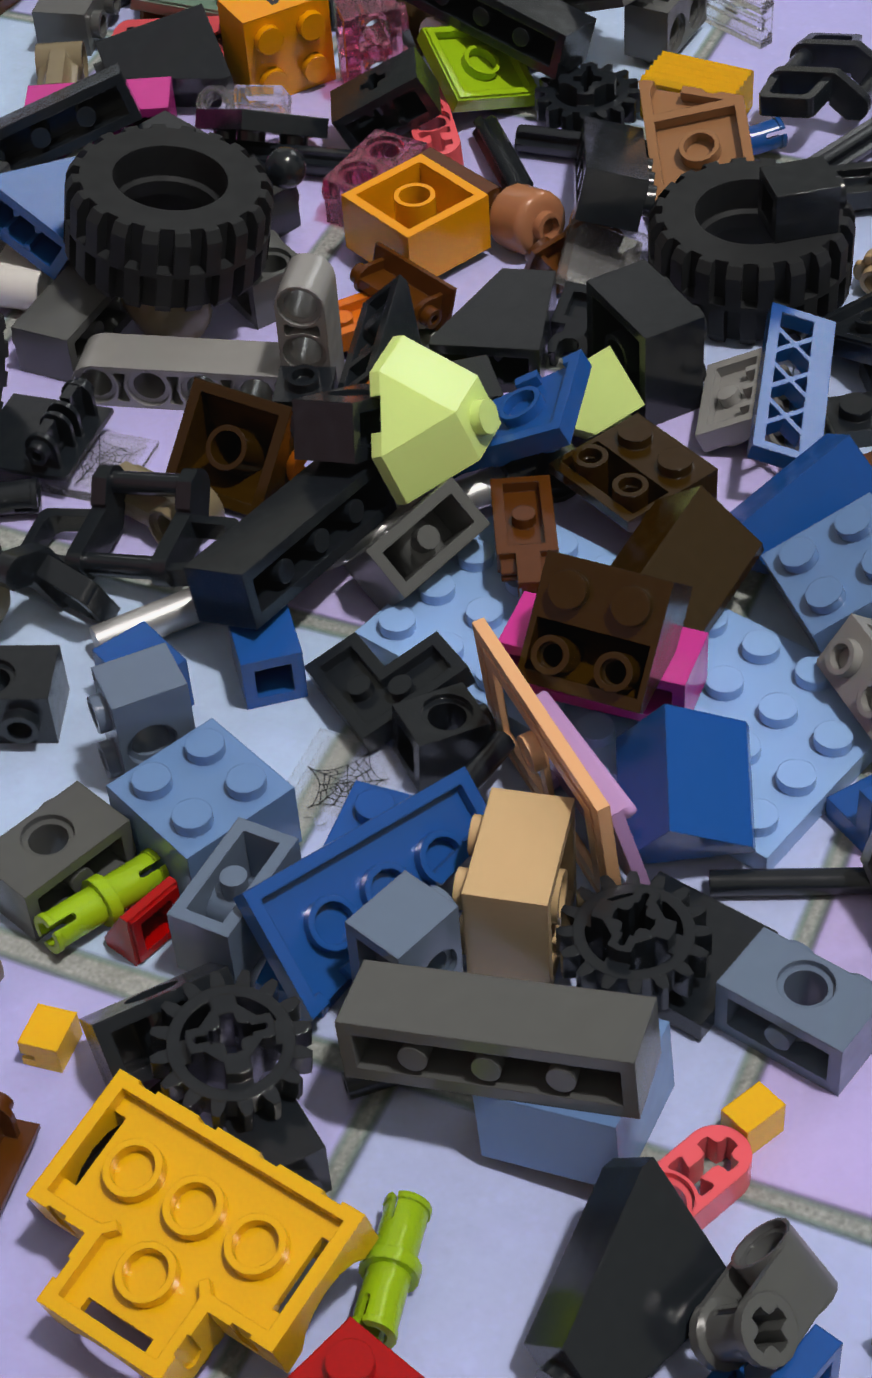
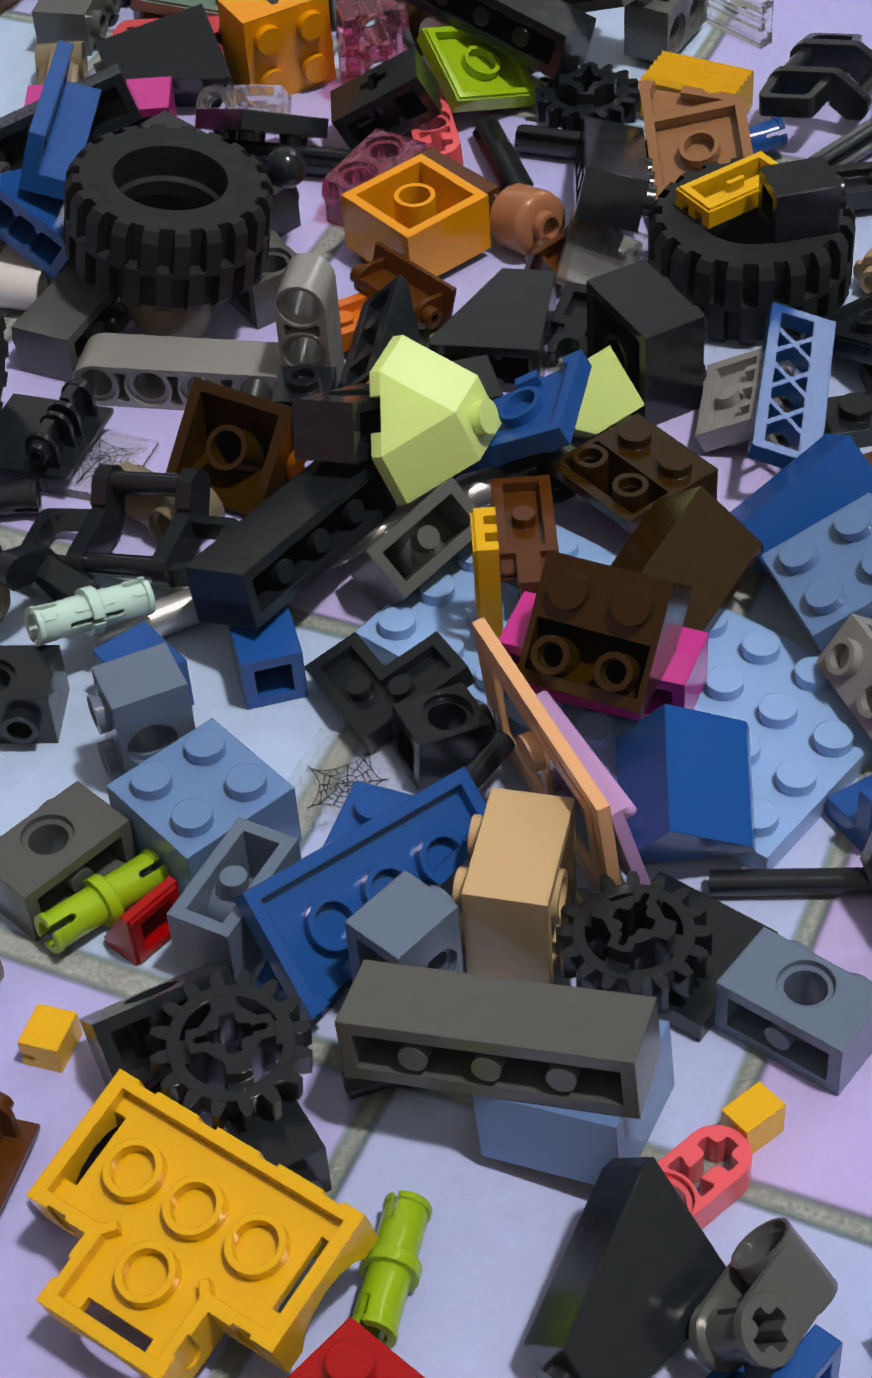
none -> blue fence [18,40,101,200]
none -> light aqua pin [24,576,156,647]
none -> yellow tile [470,507,503,639]
none -> yellow tile [675,151,779,229]

